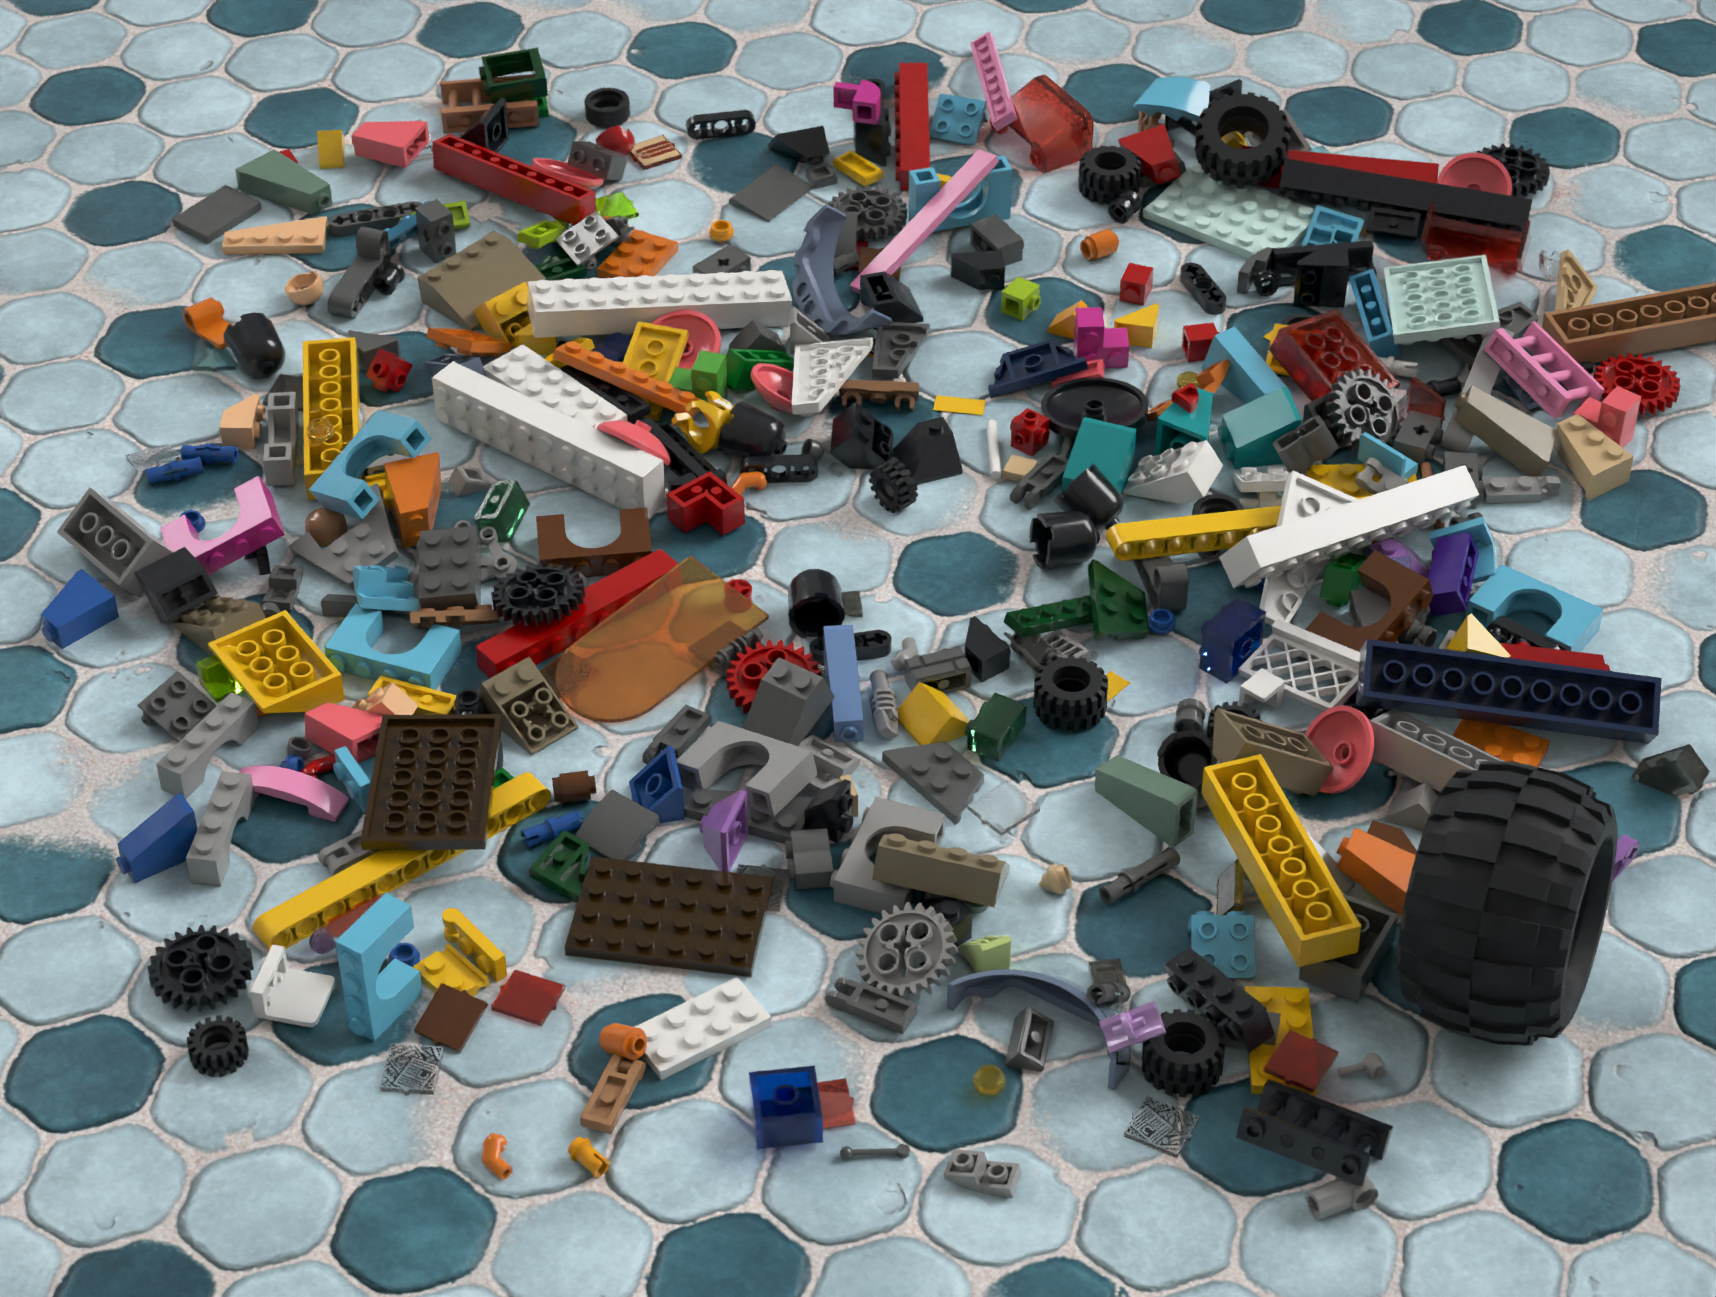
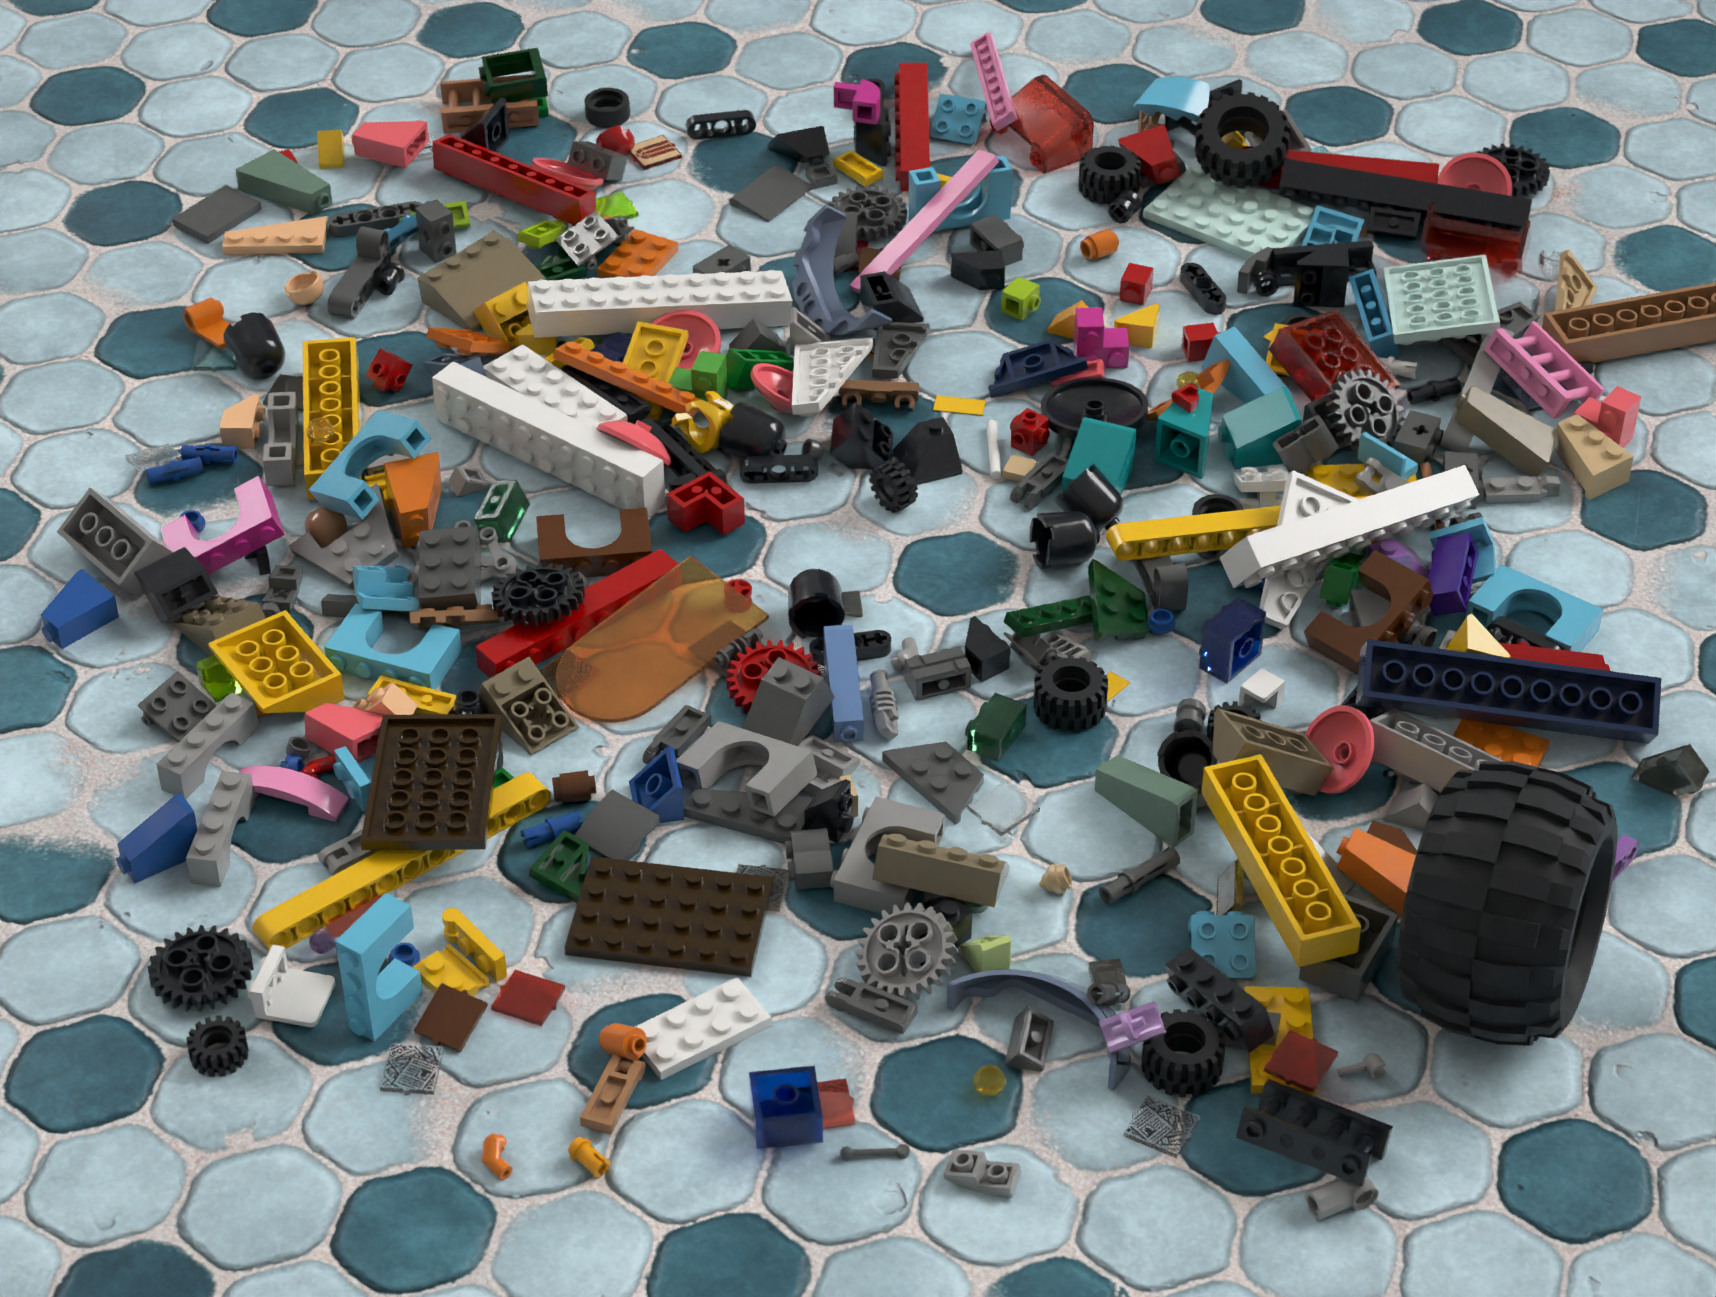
dark grey slope [347,330,401,373] -> none
medium lavender slope [700,790,748,872] -> none
light orange plate [709,220,734,242] -> none
orange arm [731,471,767,496] -> none
yellow slope [898,682,975,745] -> none
white slope [1123,440,1223,504] -> none
white fence [1238,619,1360,711] -> none
clear red piece [1406,376,1446,429] -> none
red gear [1593,353,1681,416] -> none

